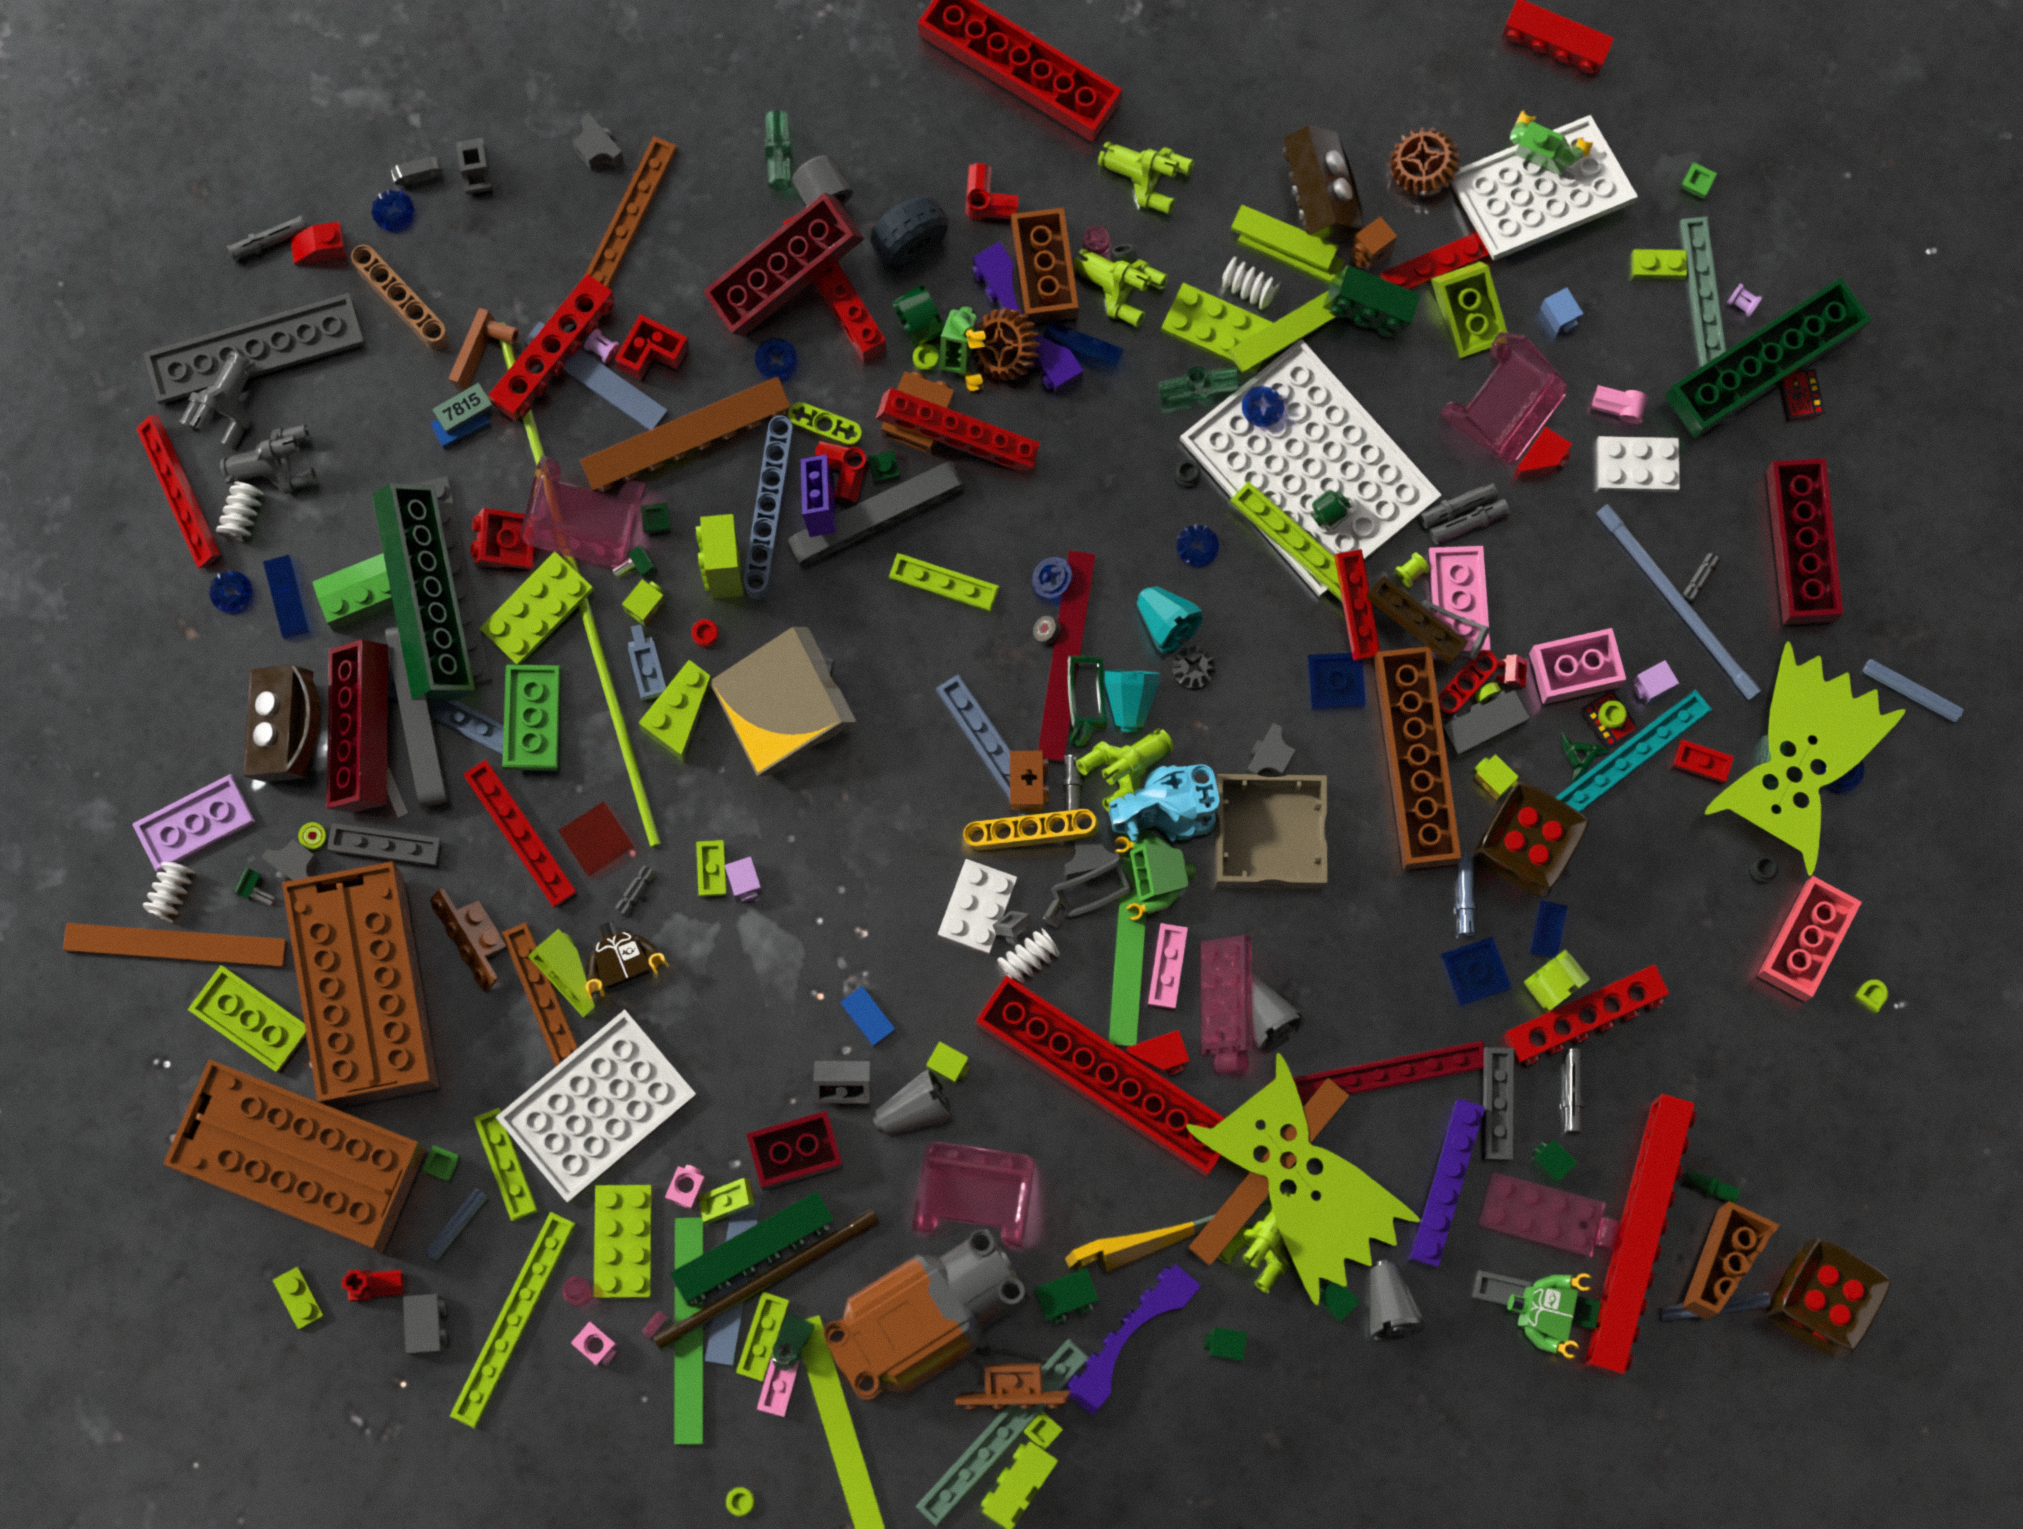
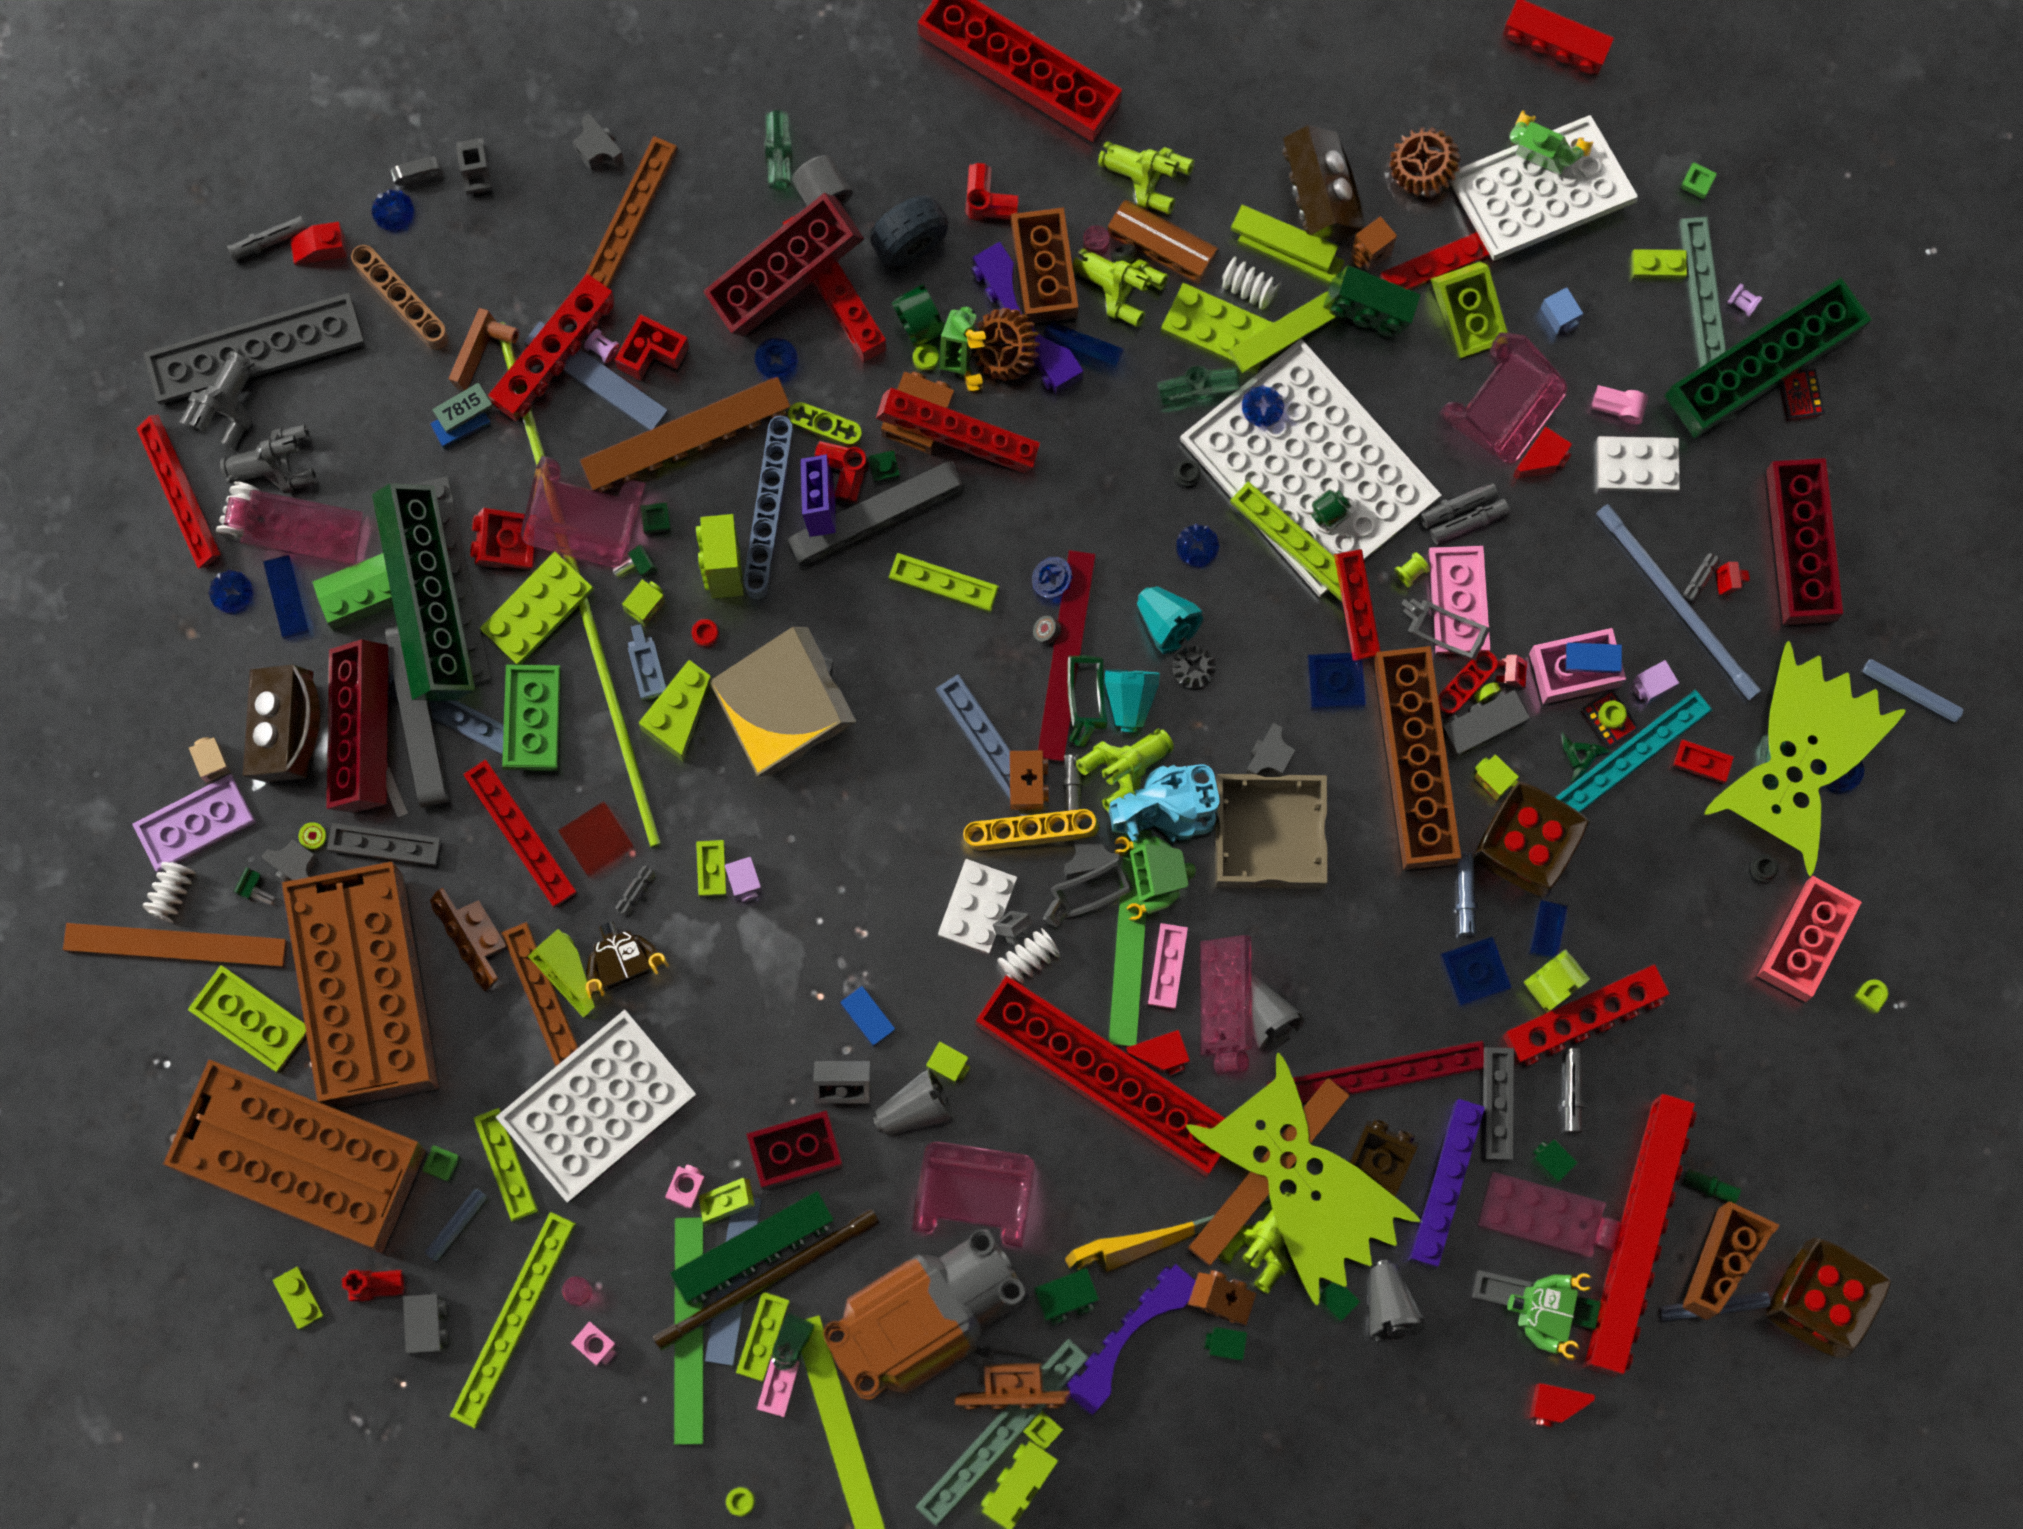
lime plate [594,1185,652,1298] -> none
clear pink tile [642,1311,669,1341] -> none
dark brown plate [1366,576,1469,664] -> none
none -> tan brick [189,737,231,783]
none -> clear pink hinge [224,490,363,566]
none -> dark orange brick [1107,199,1219,284]
none -> dark orange brick [1188,1270,1257,1325]
none -> dark brown plate [1349,1119,1418,1197]
none -> red slope [1530,1383,1595,1428]
none -> blue tile [1566,642,1622,673]
none -> red tile [1715,562,1750,595]

